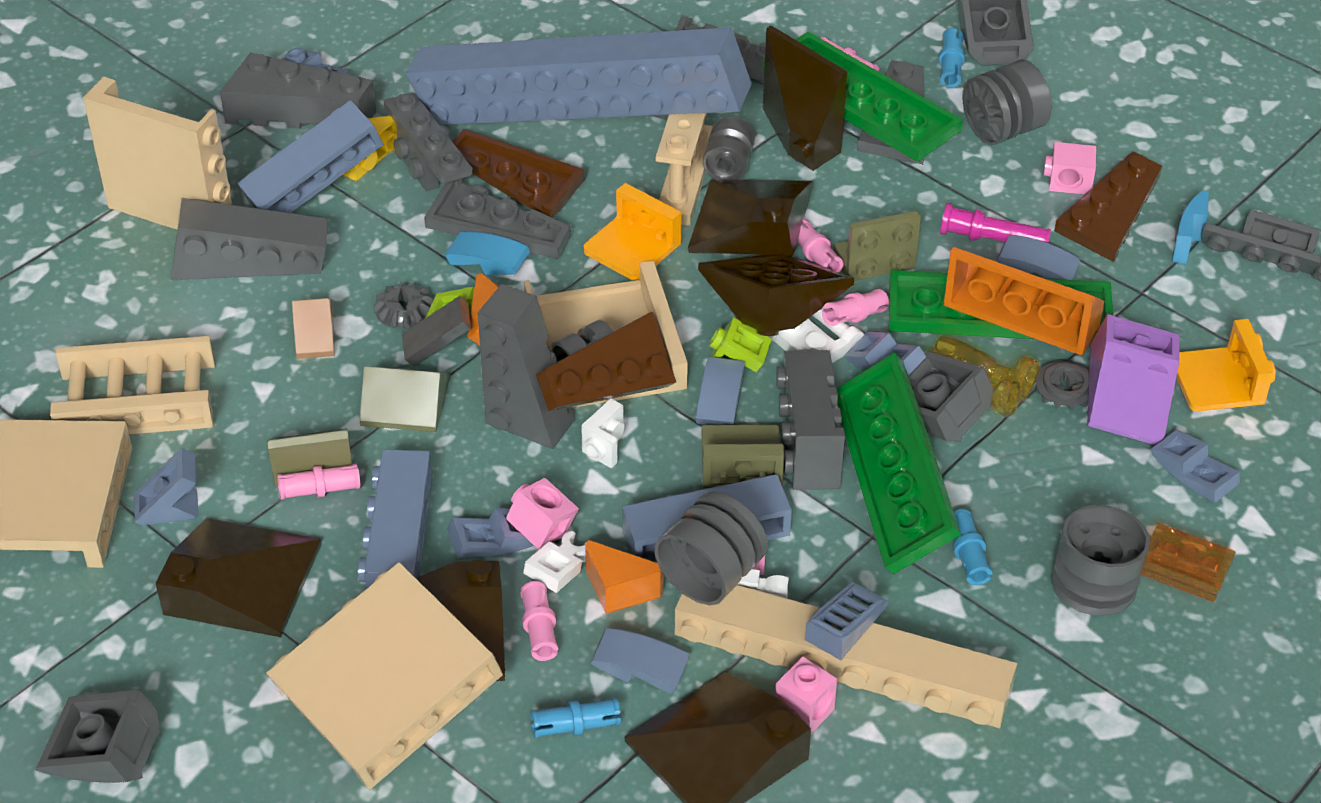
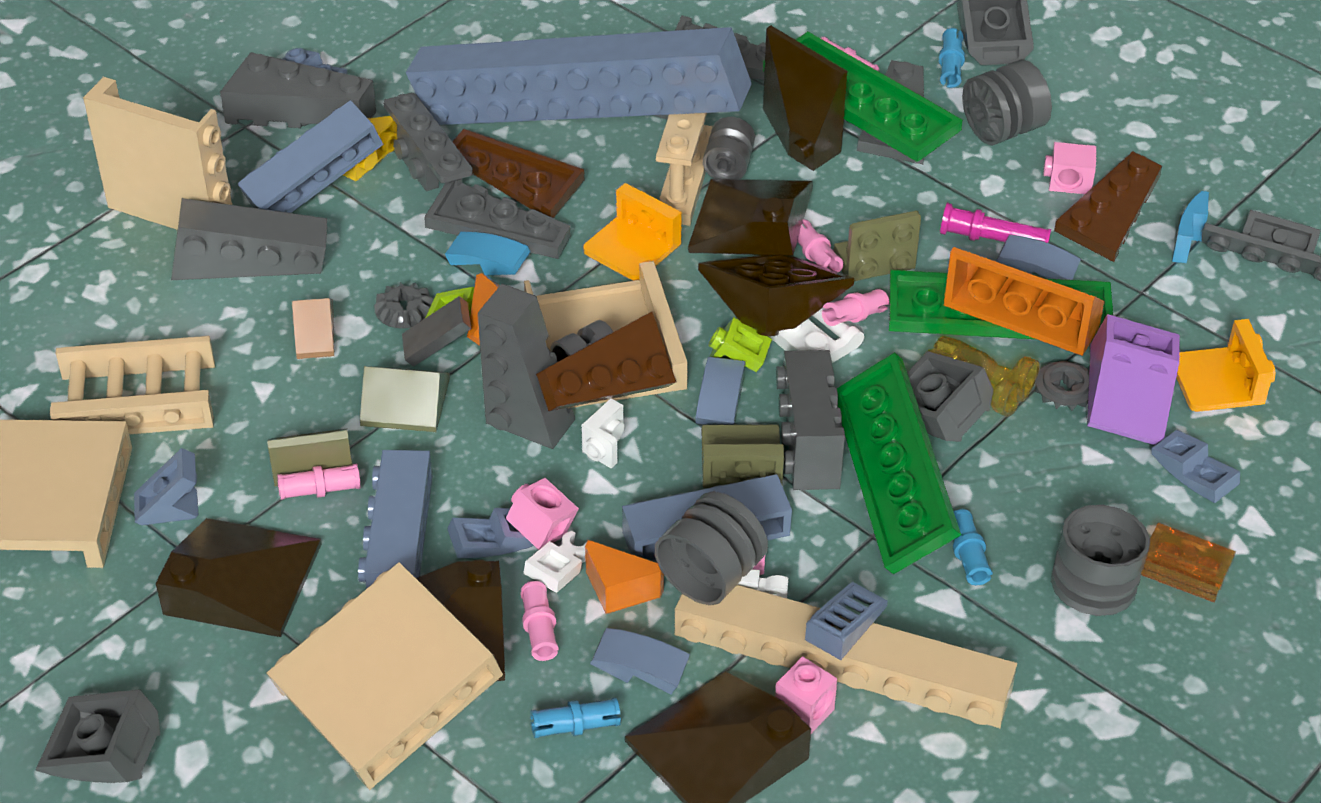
sand blue slope [844,331,926,375] -> none

